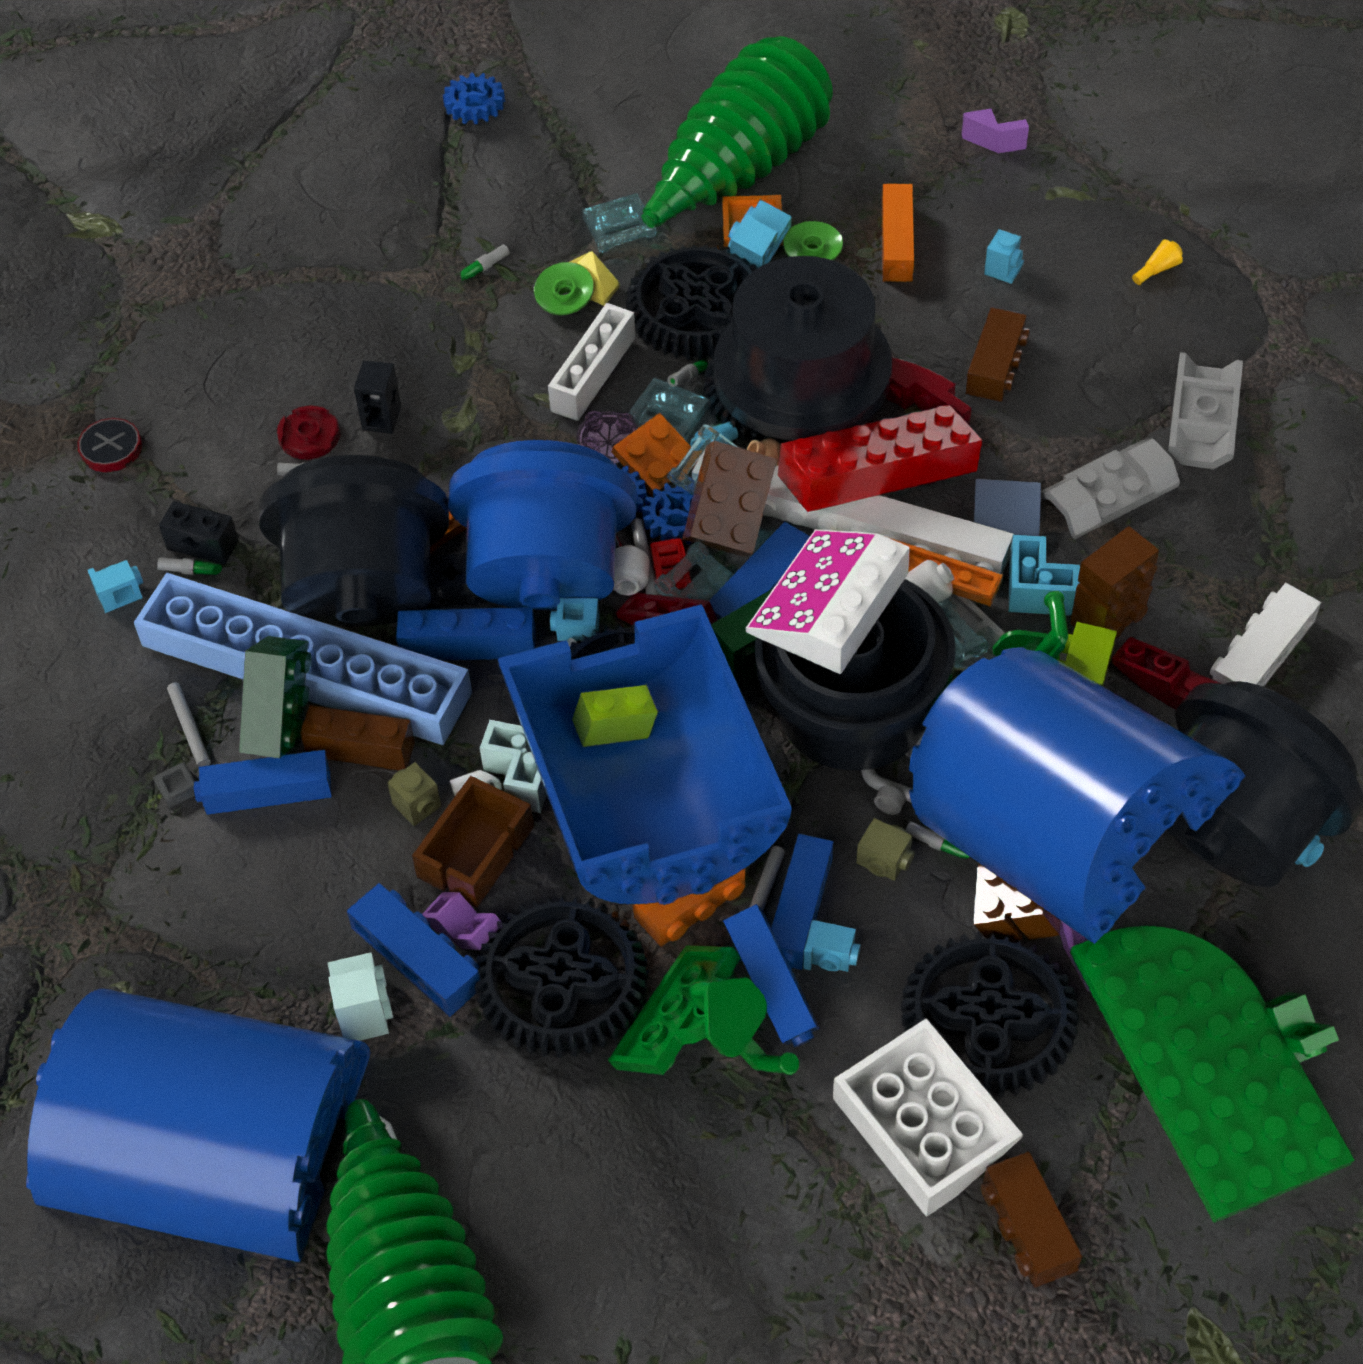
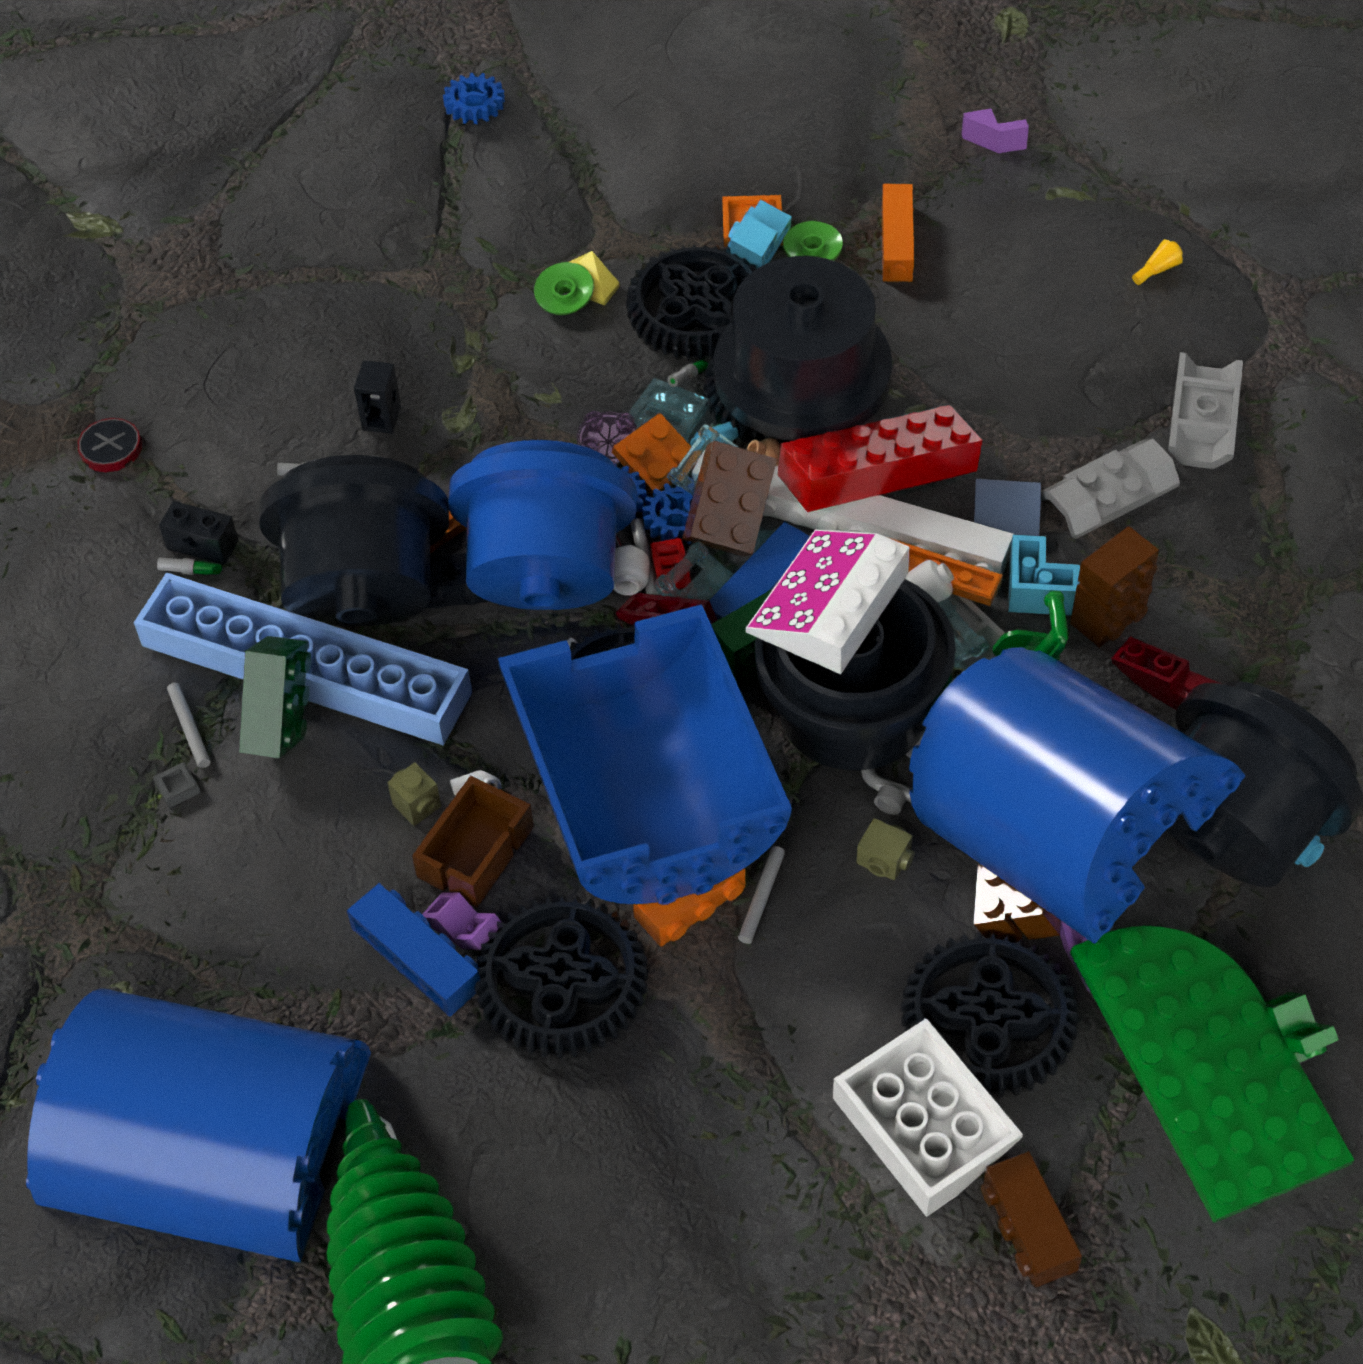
medium azure brick [87,560,144,613] -> none
blue brick [194,750,332,815] -> none
dark red tile [277,405,341,460] -> none
reddish brown brick [300,705,415,770] -> none
light aqua brick [328,952,393,1040] -> none
blue brick [396,607,536,661] -> none
light grey piece [461,244,510,281] -> none
light aqua brick [480,720,547,813] -> none
white brick [548,303,635,421] -> none
medium azure brick [550,598,600,641] -> none
lime brick [572,685,658,747] -> none
clear light blue plate [582,193,656,253] -> none
green plate [608,945,799,1075] -> none
green cone [641,36,833,228] -> none
blue brick [723,904,820,1048] -> none
blue brick [771,834,833,970] -> none
medium azure brick [803,920,861,972] -> none
dark red slope [886,358,972,426] -> none
light grey piece [906,821,969,859] -> none
reddish brown brick [965,307,1030,402] -> none
medium azure brick [984,229,1024,284] -> none
lime brick [1059,622,1117,686] -> none
white brick [1210,583,1321,687] -> none

